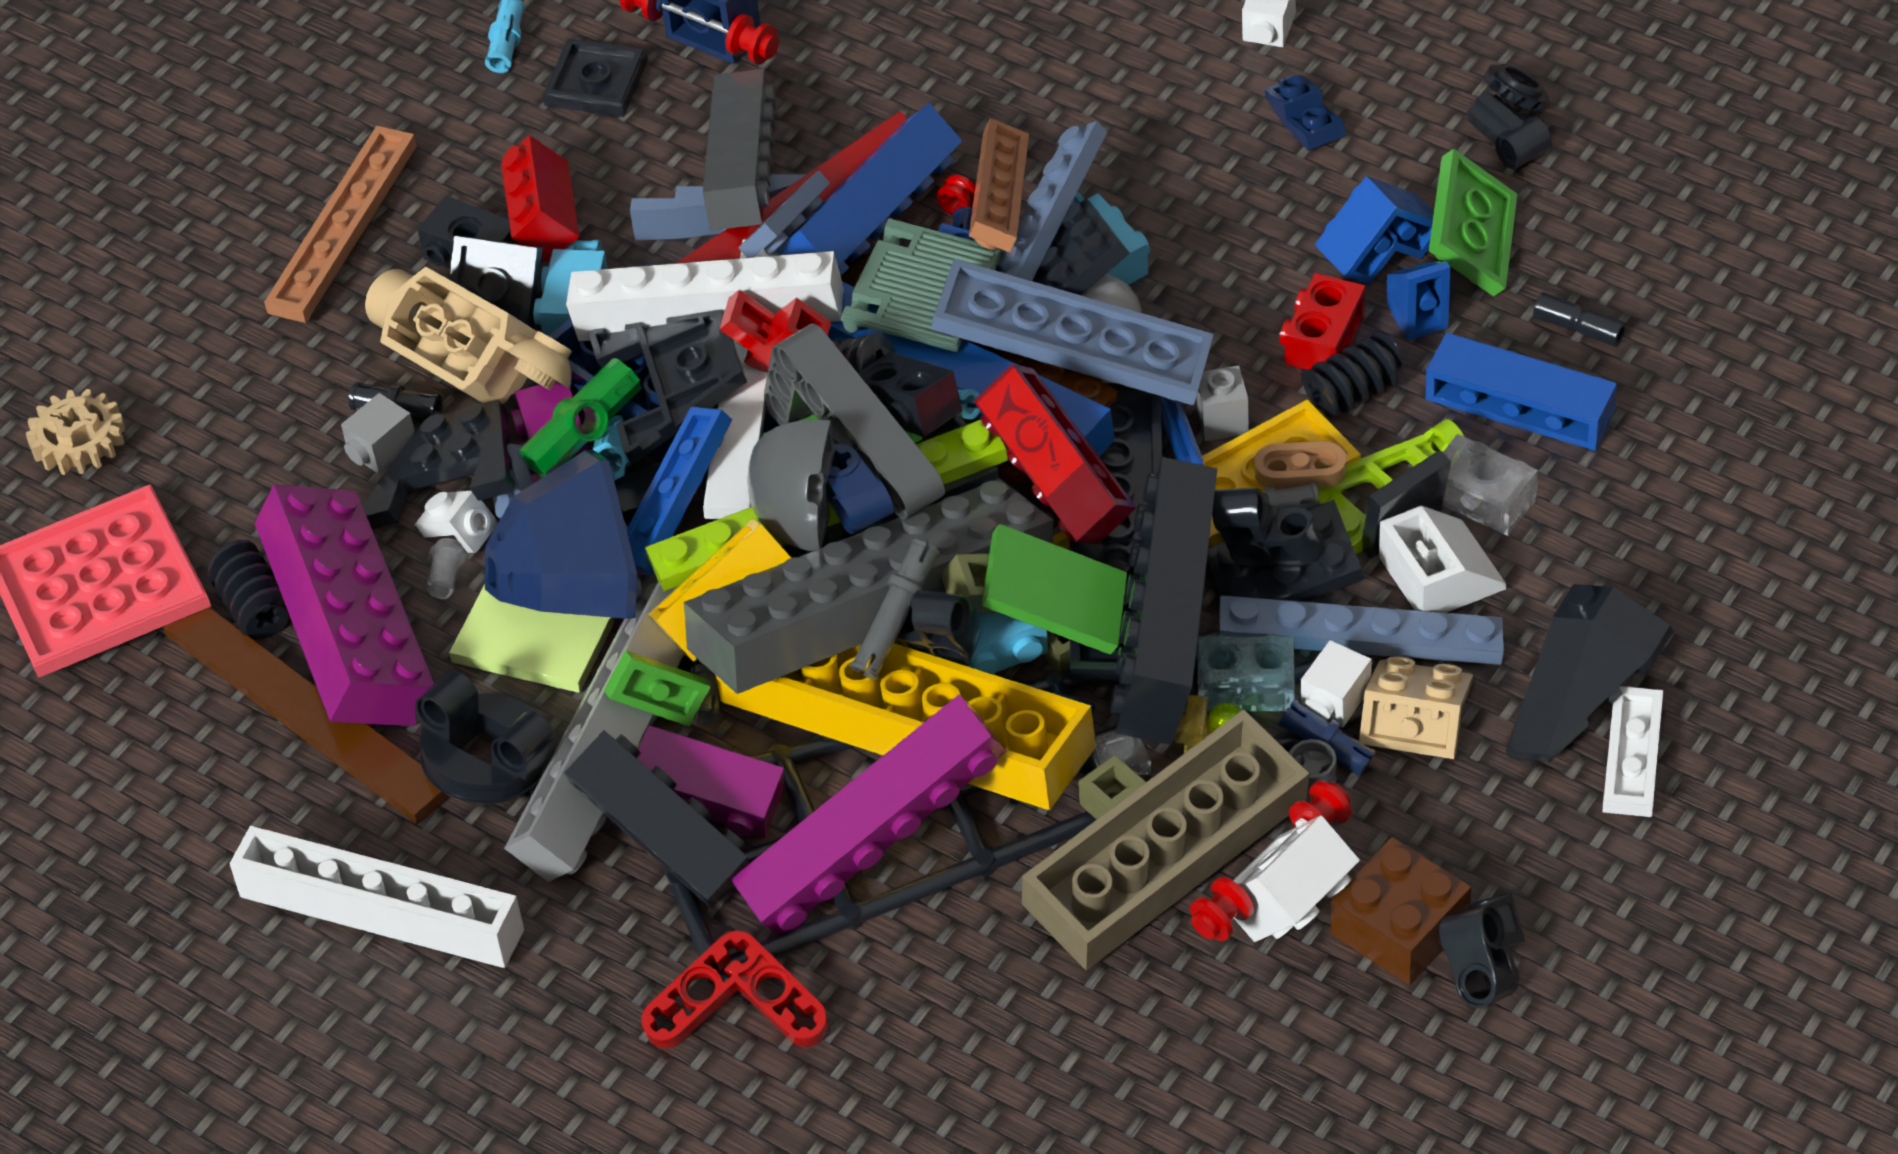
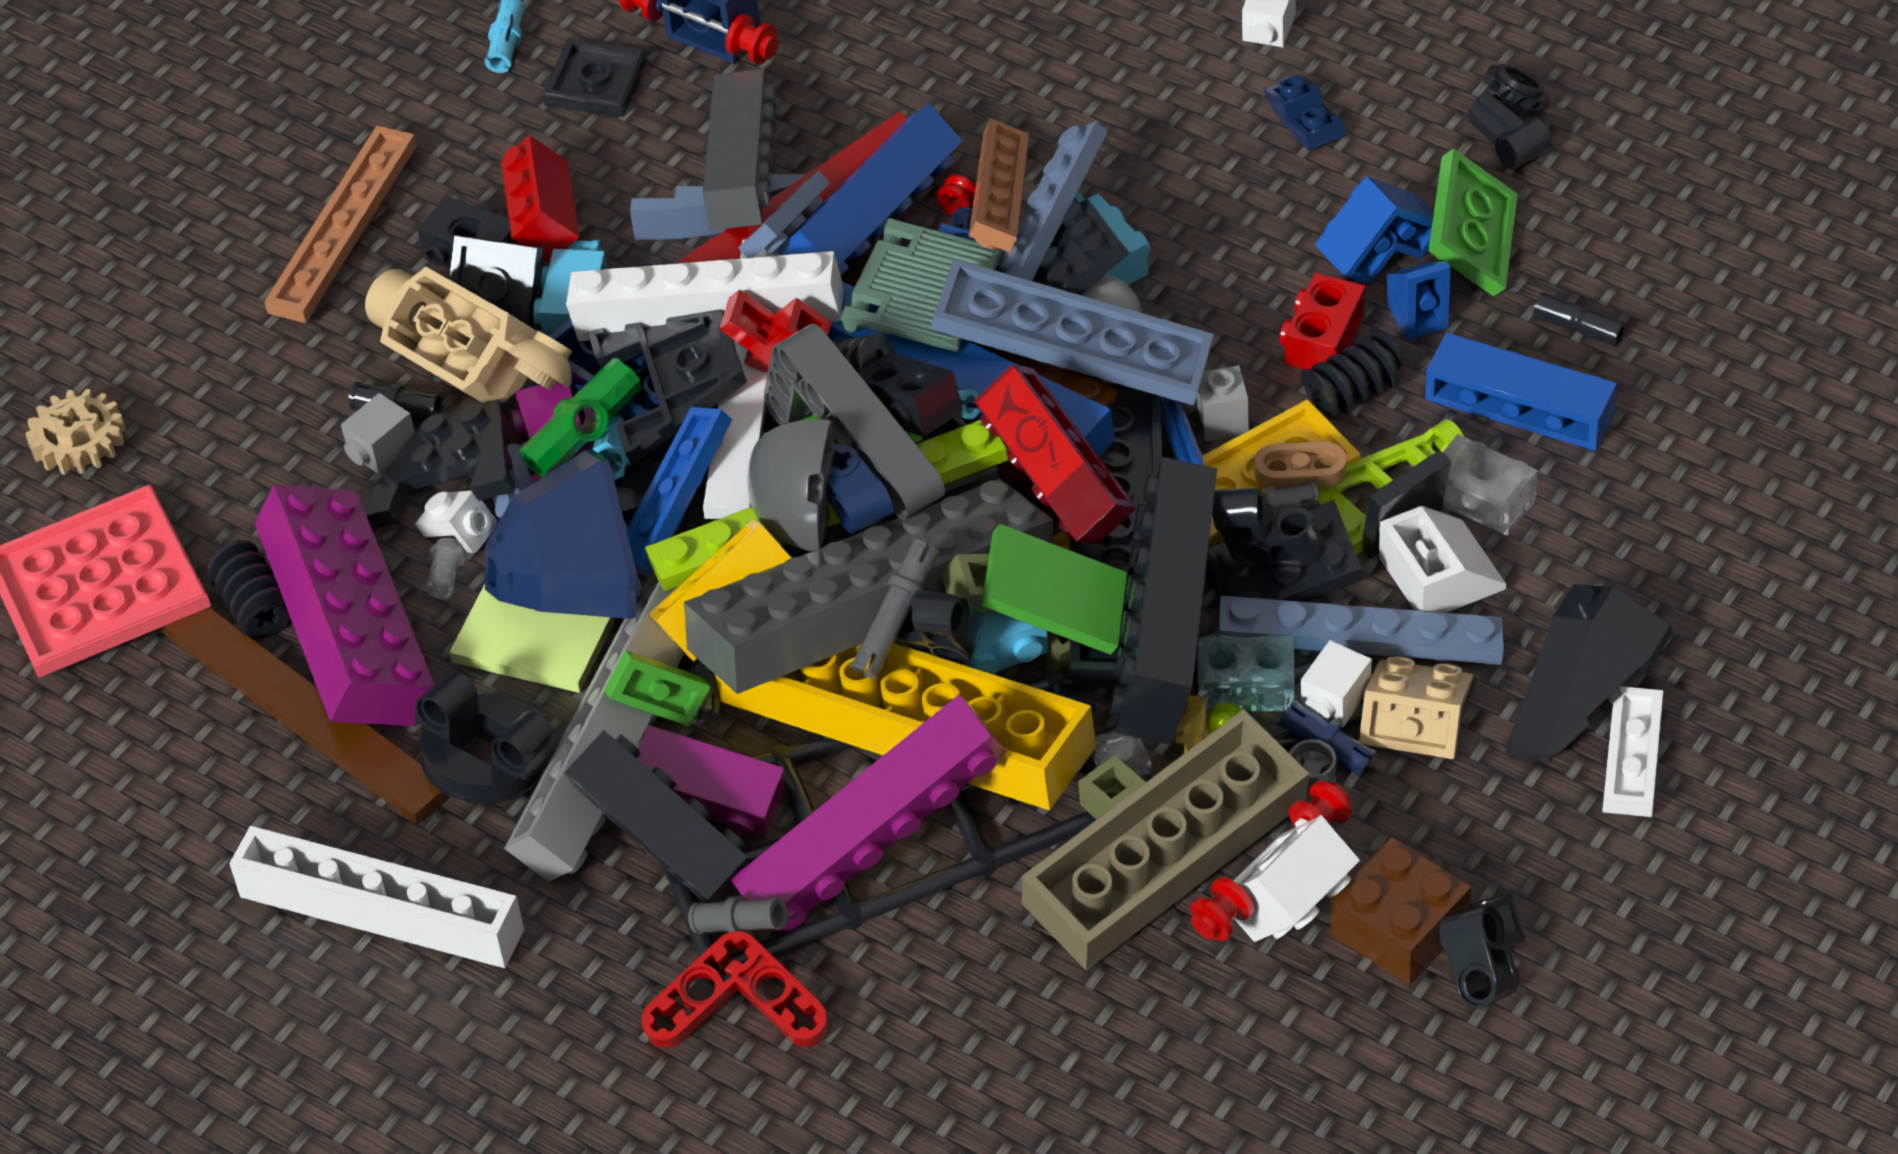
none -> dark grey pin [688,896,788,934]

